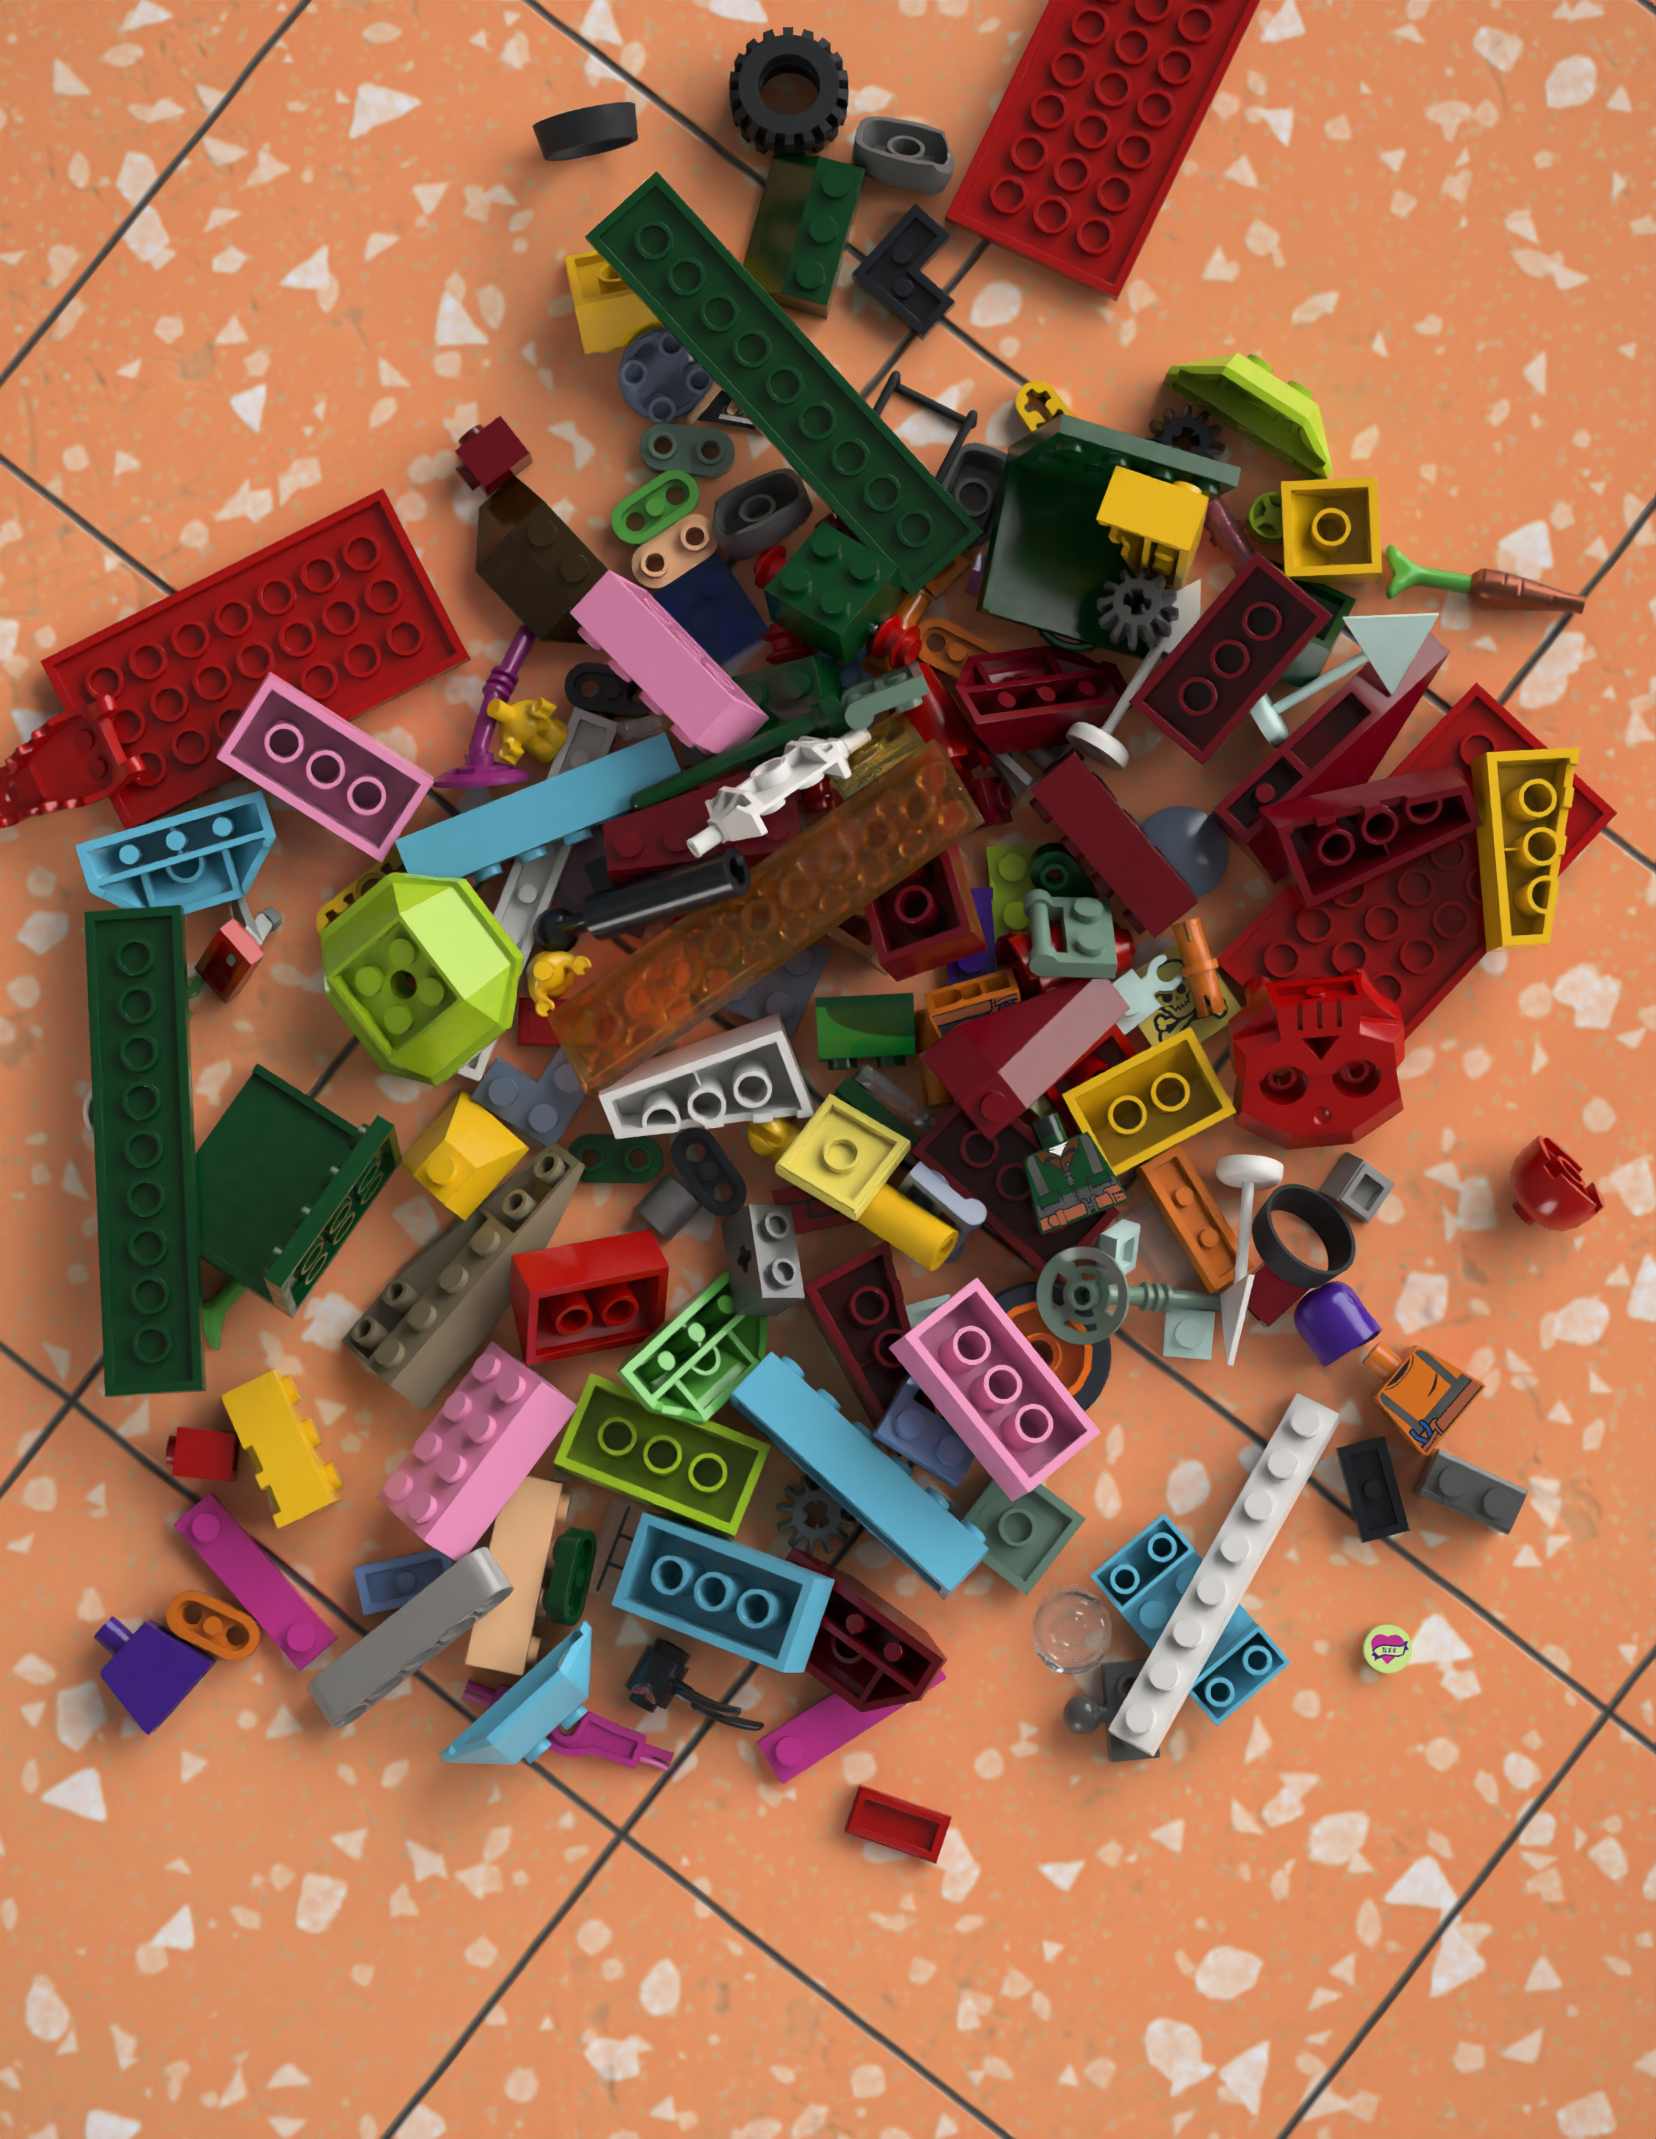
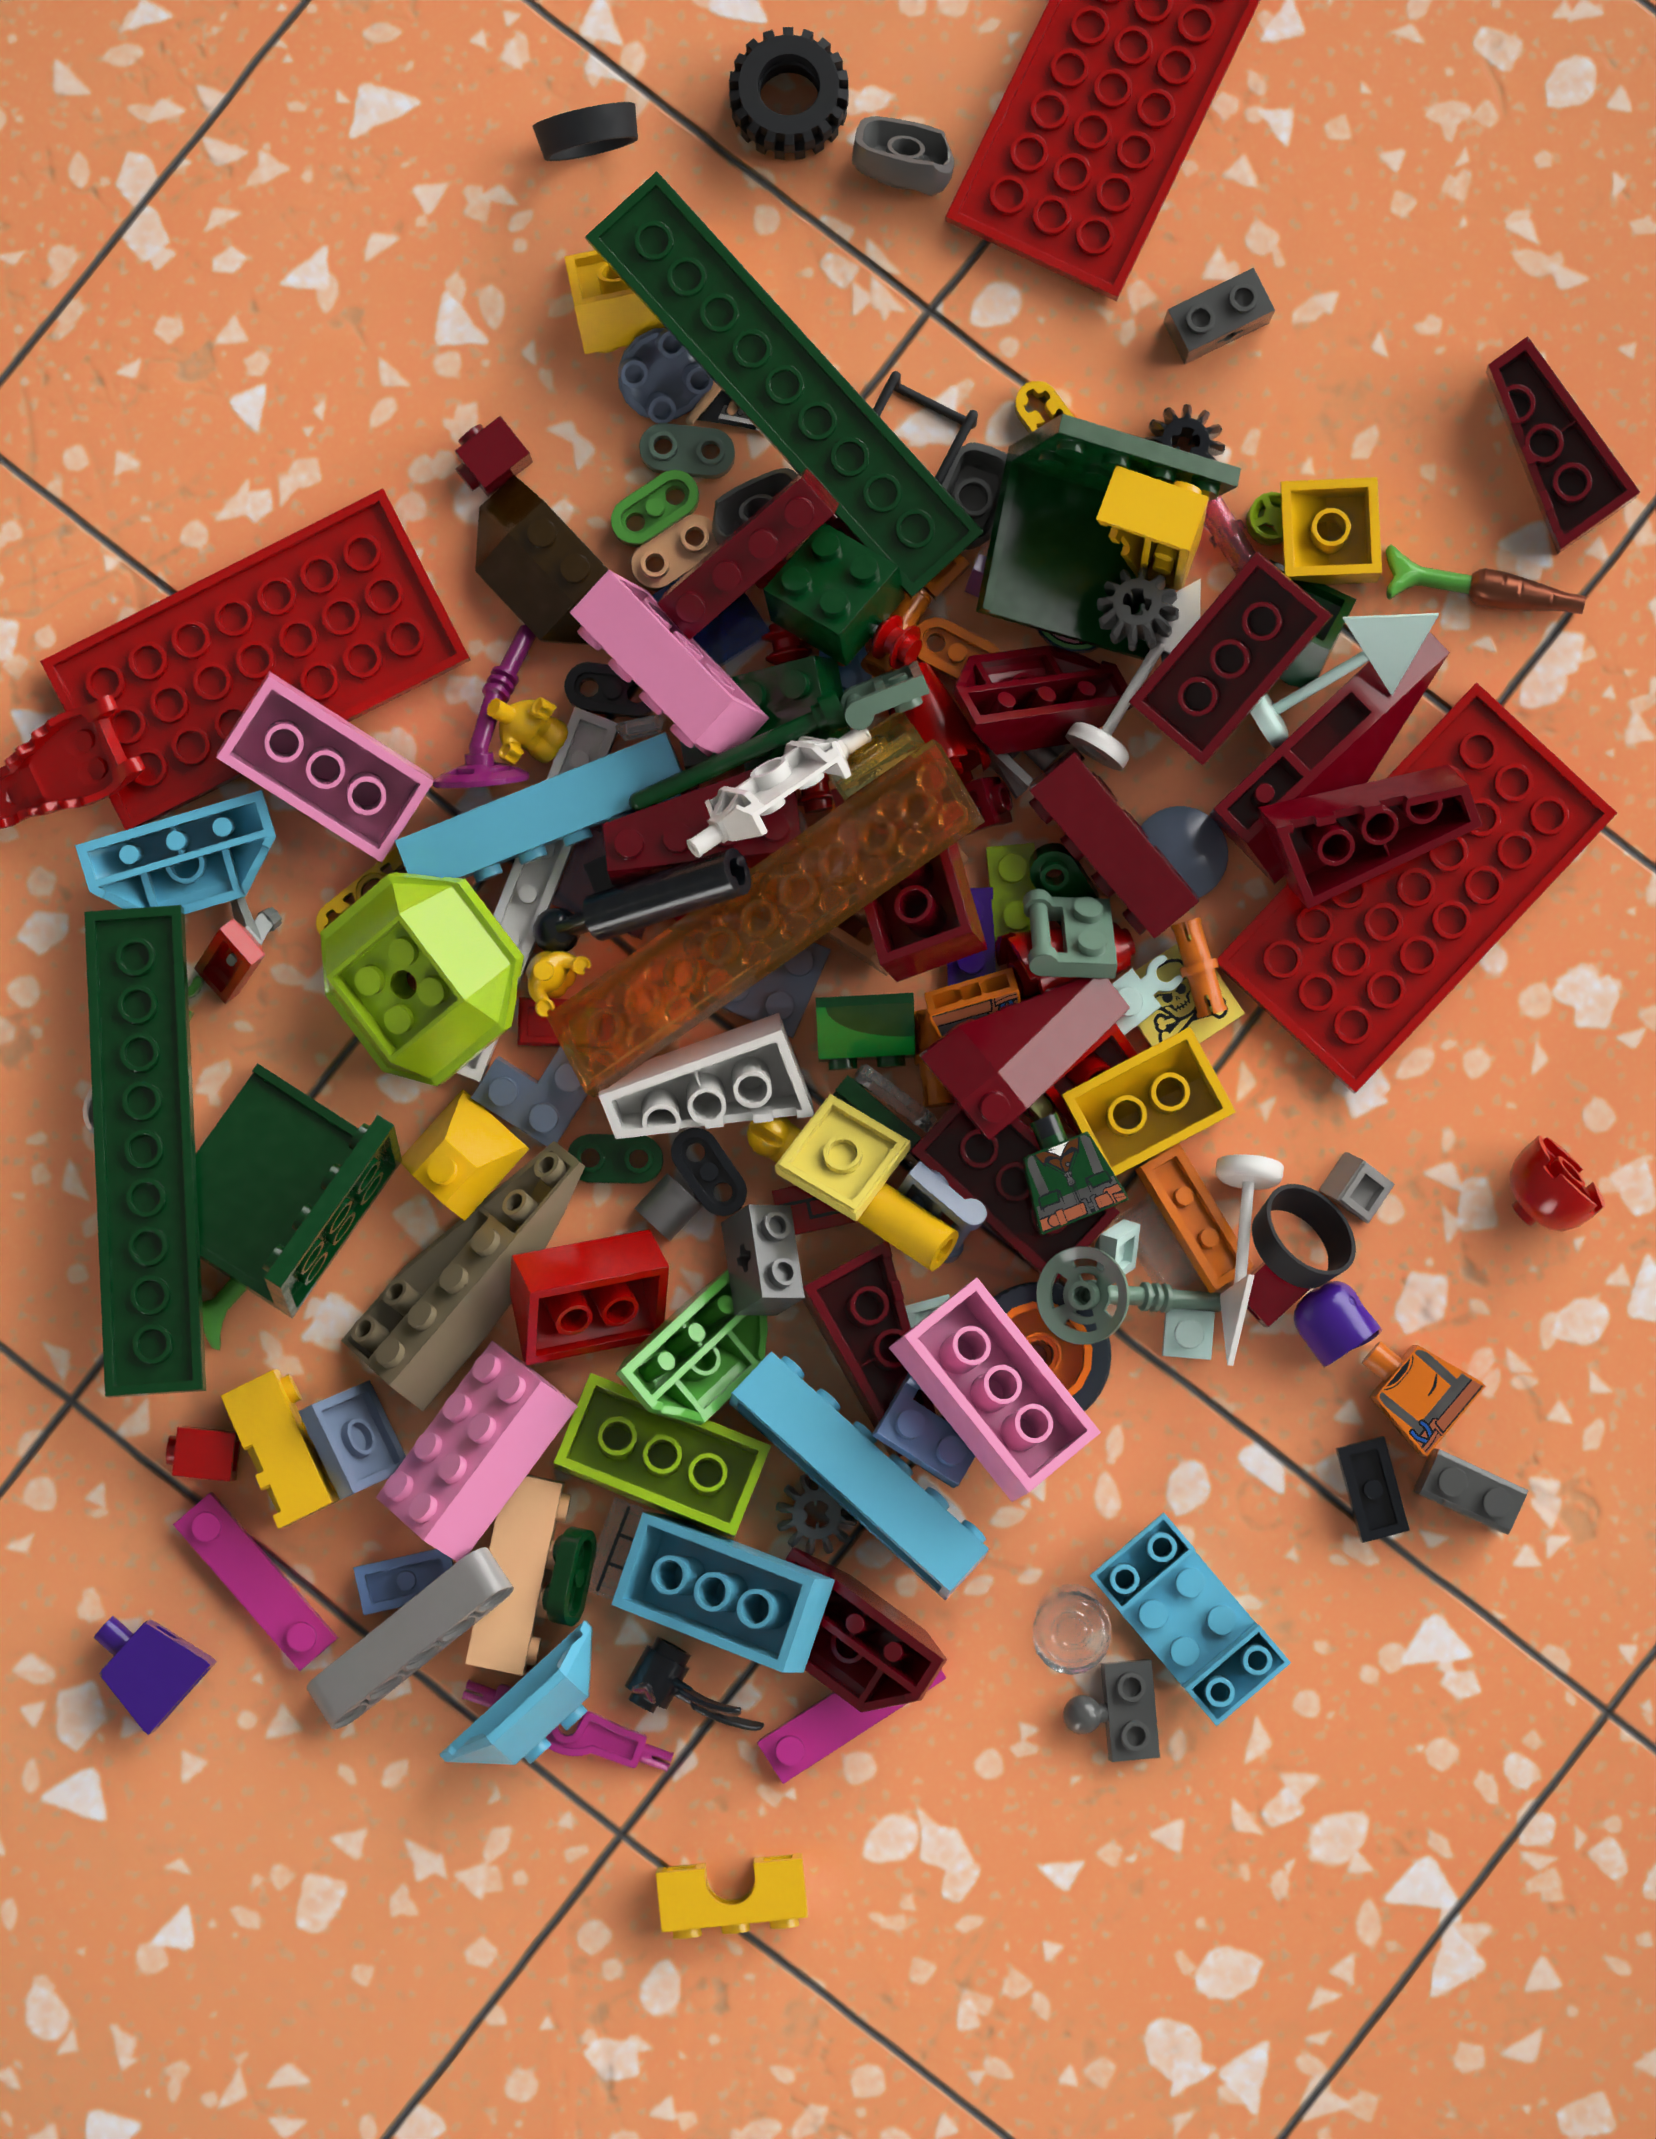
orange plate [166,1590,261,1661] -> none
dark green slope [743,156,865,319] -> none
red tile [844,1784,952,1864] -> none
black plate [852,204,955,340] -> none
sand green plate [960,1479,1086,1596] -> none
white plate [1108,1393,1341,1756] -> none
lime wedge [1163,353,1333,480] -> none
red brick [1228,967,1405,1150] -> none
yellowish green tile [1362,1624,1412,1673] -> none
yellow wedge [1471,747,1581,952] -> none
none -> sand blue plate [298,1380,406,1500]
none -> yellow arch [656,1853,808,1939]
none -> dark red brick [657,468,839,640]
none -> dark grey brick [1163,268,1275,365]
none -> dark red wedge [1486,336,1640,554]

